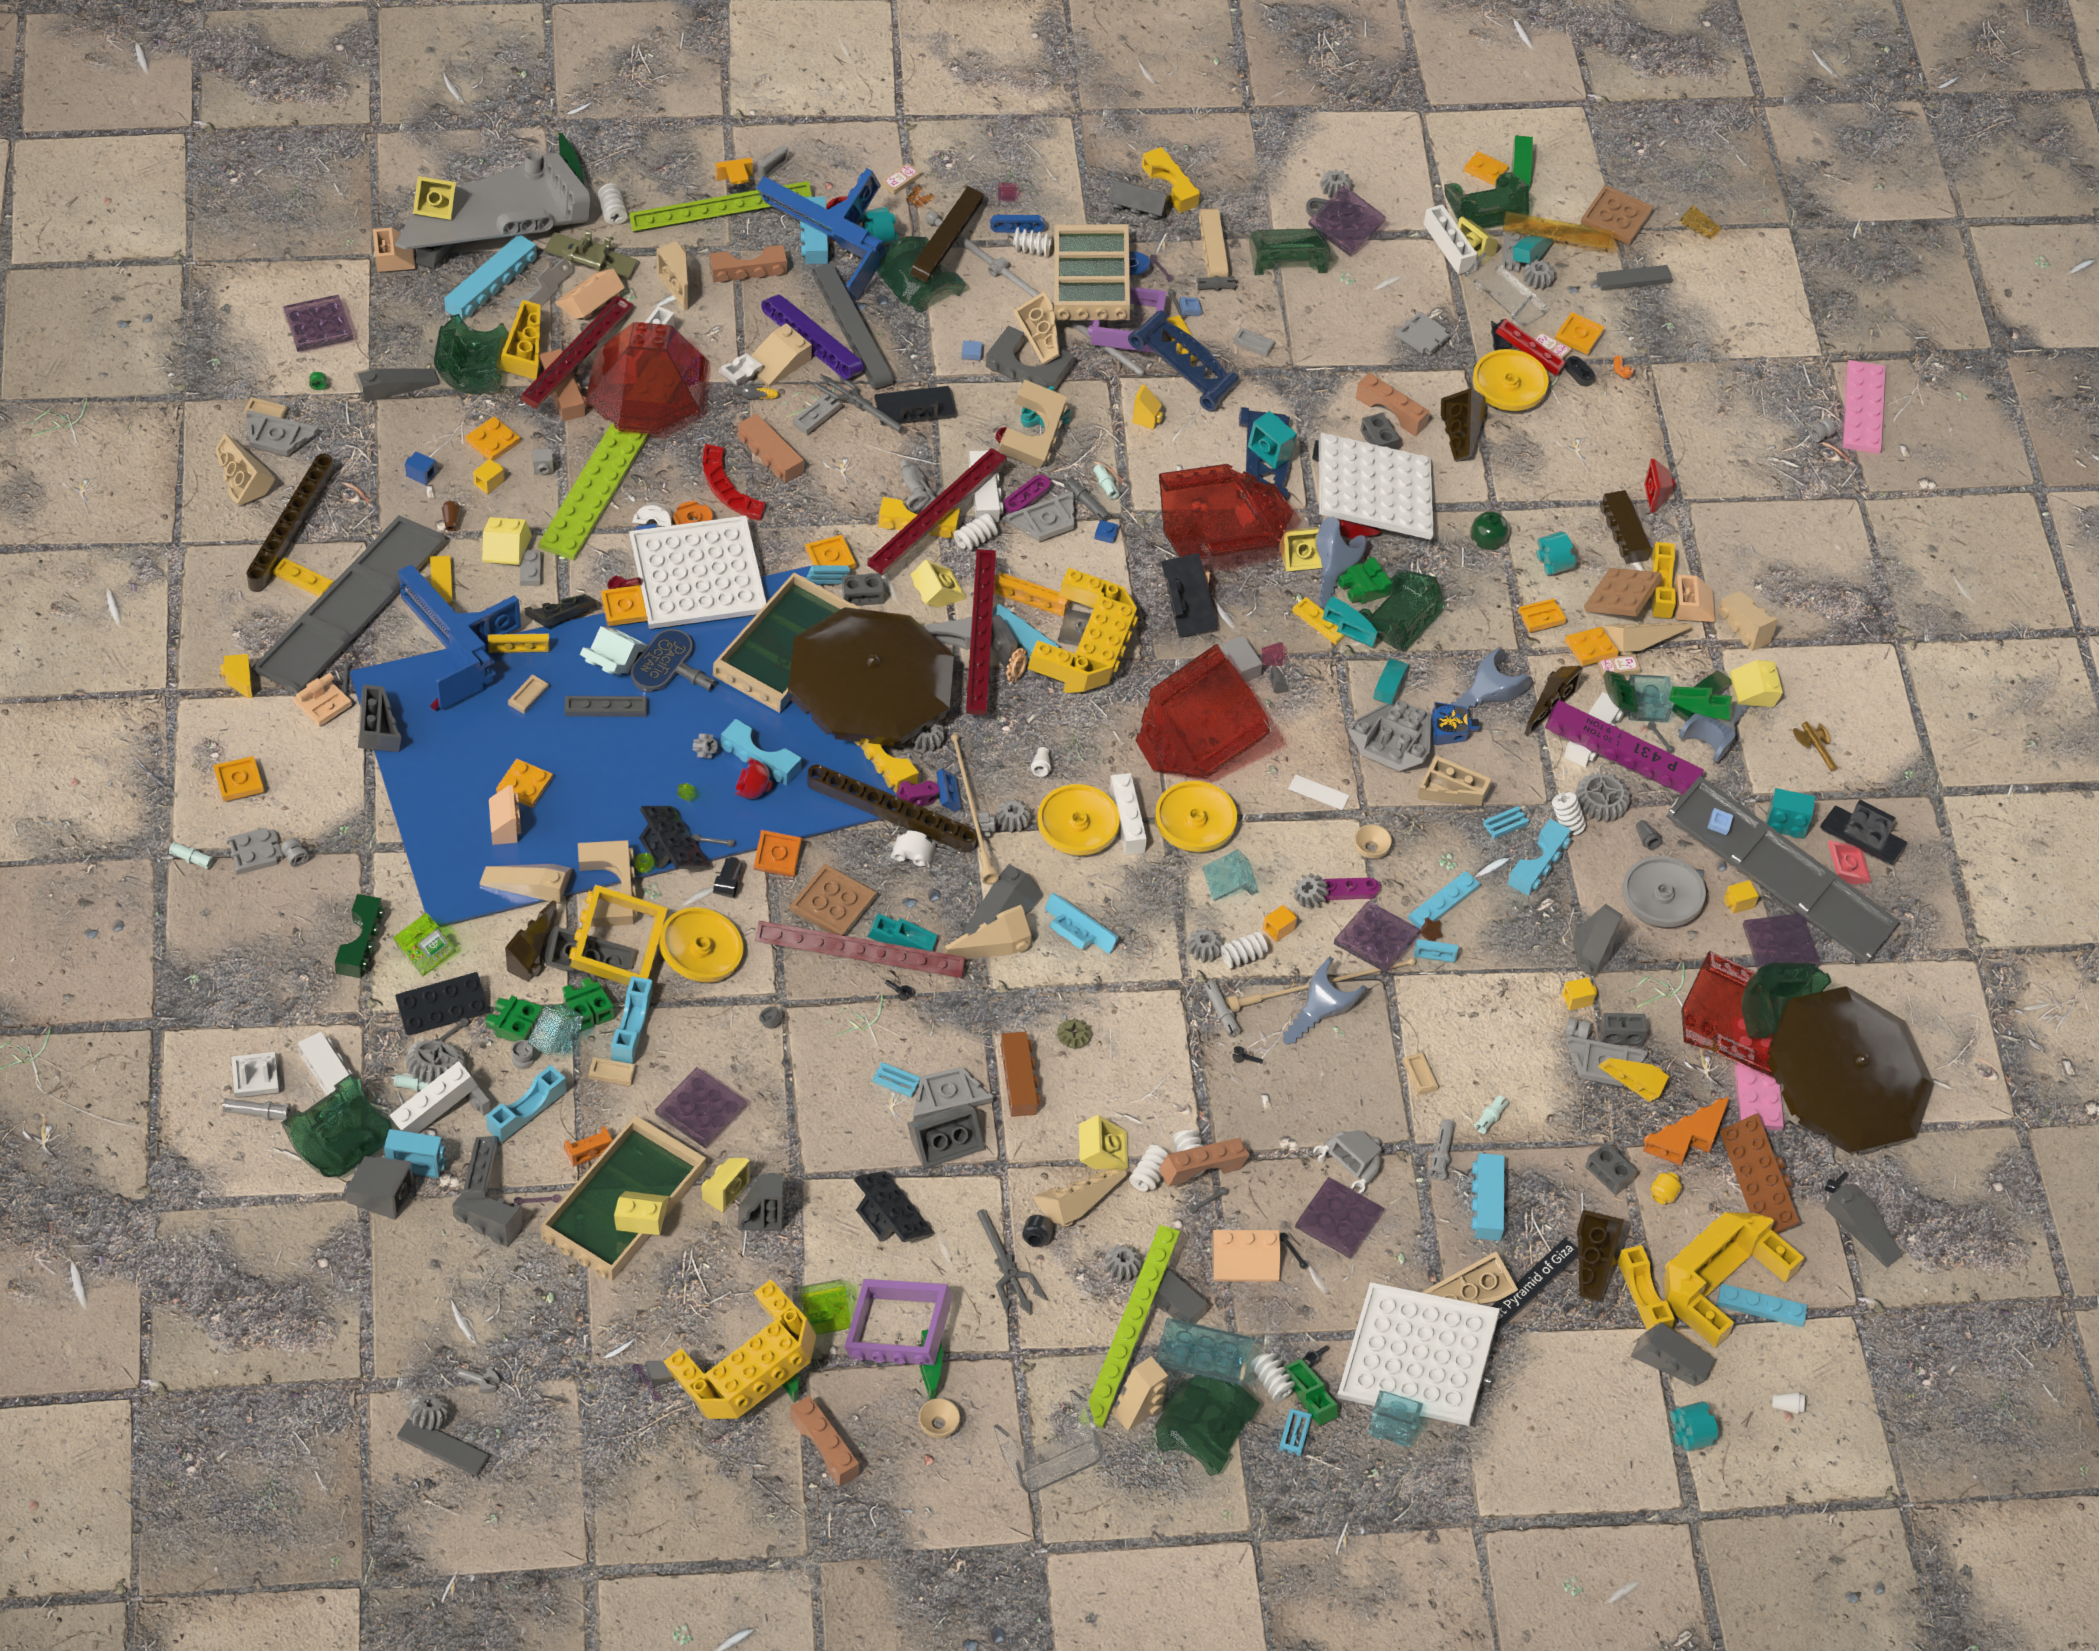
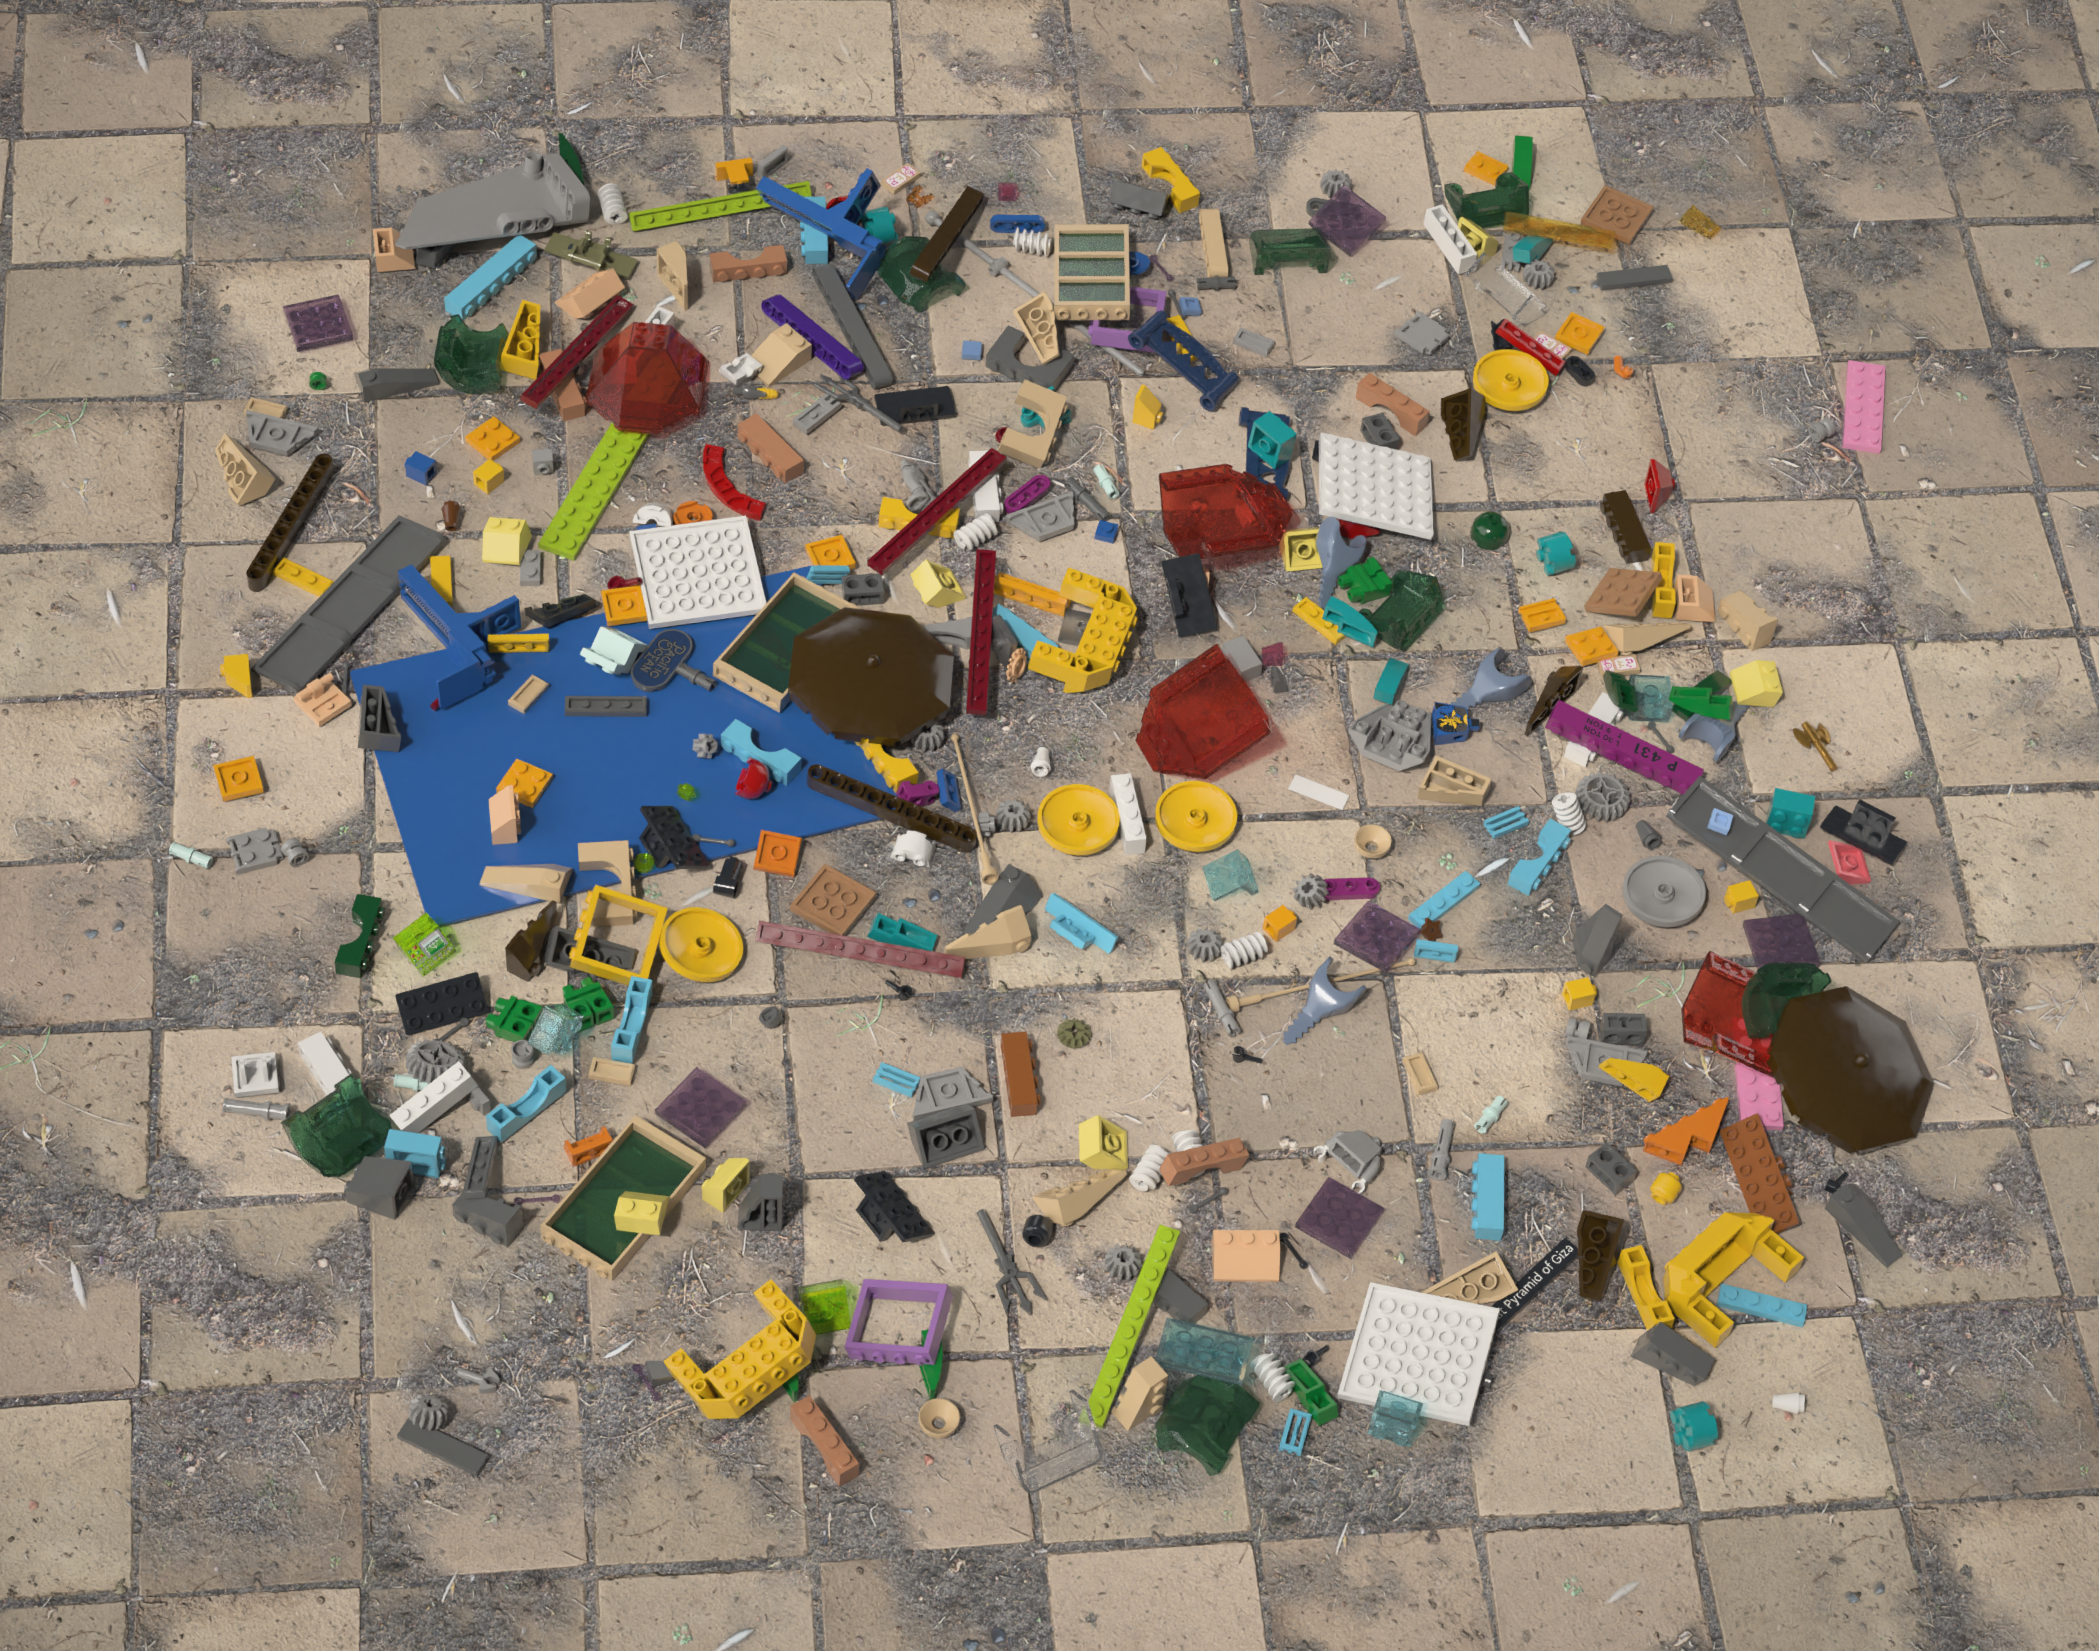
light yellow slope [413,176,456,220] -> none
light grey piece [508,257,573,307] -> none

